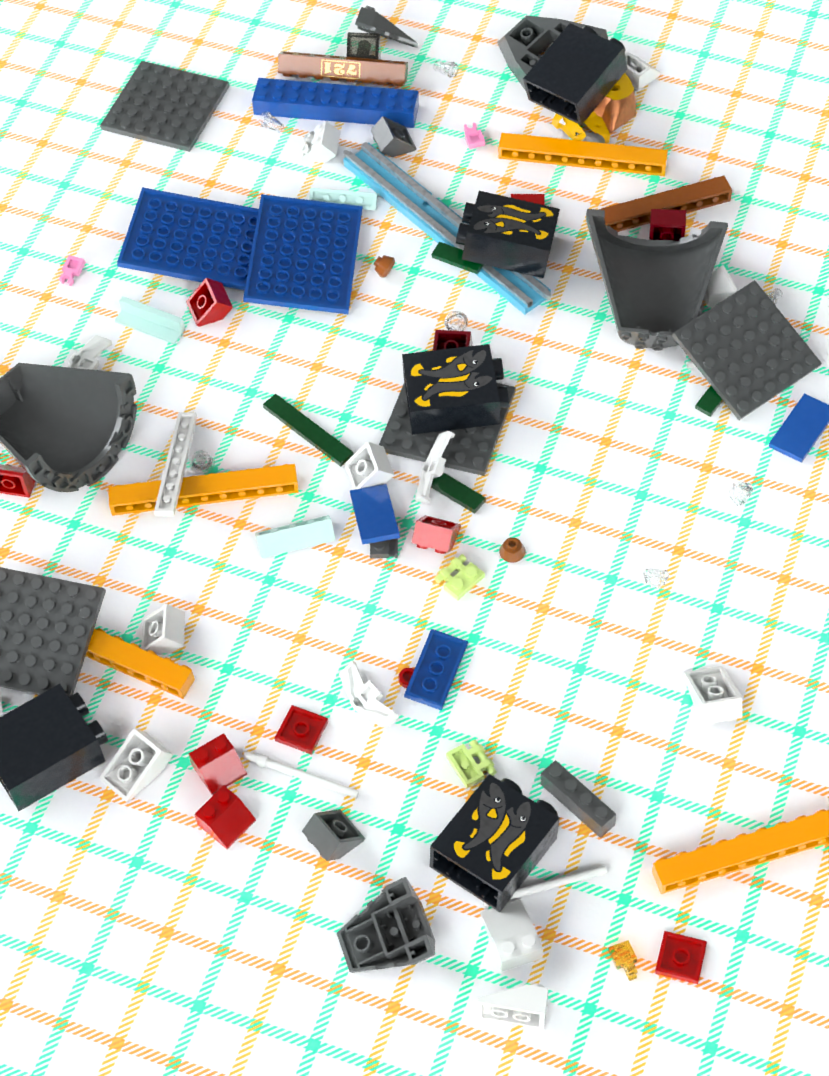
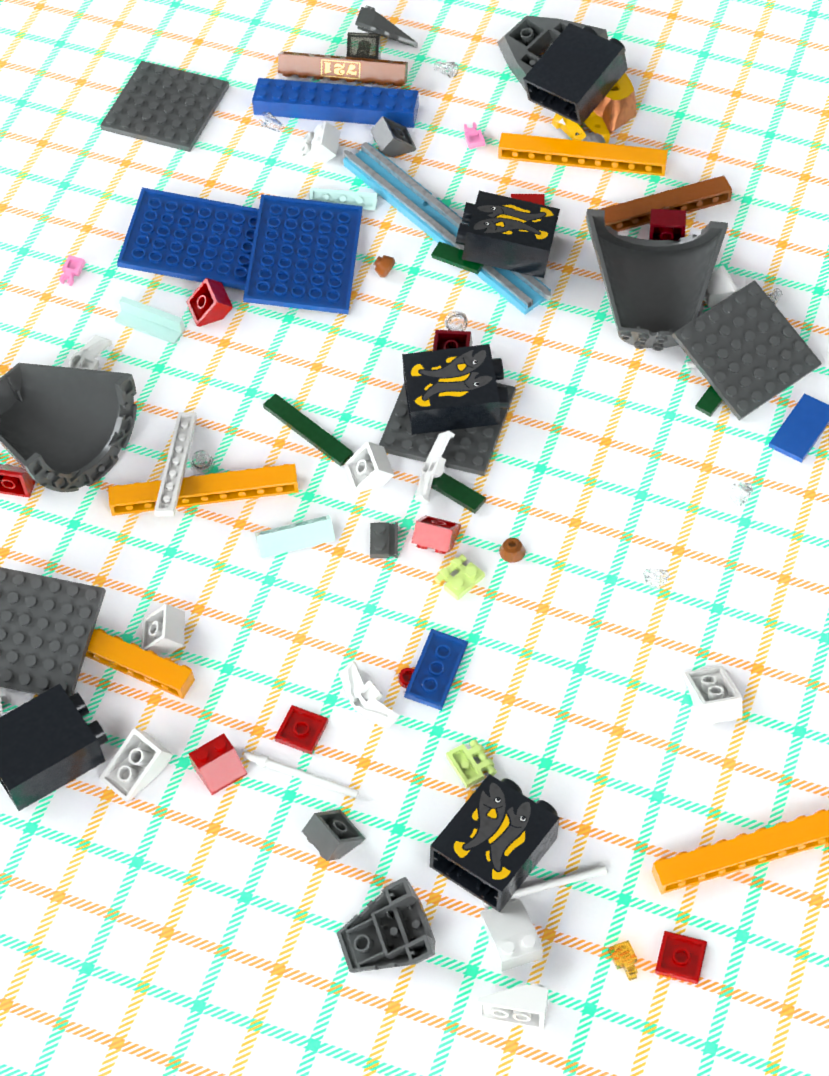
red slope [194,785,256,849] -> none
blue tile [350,484,400,545] -> none
dark grey brick [540,760,616,838] -> none
white slope [625,52,661,91] -> none

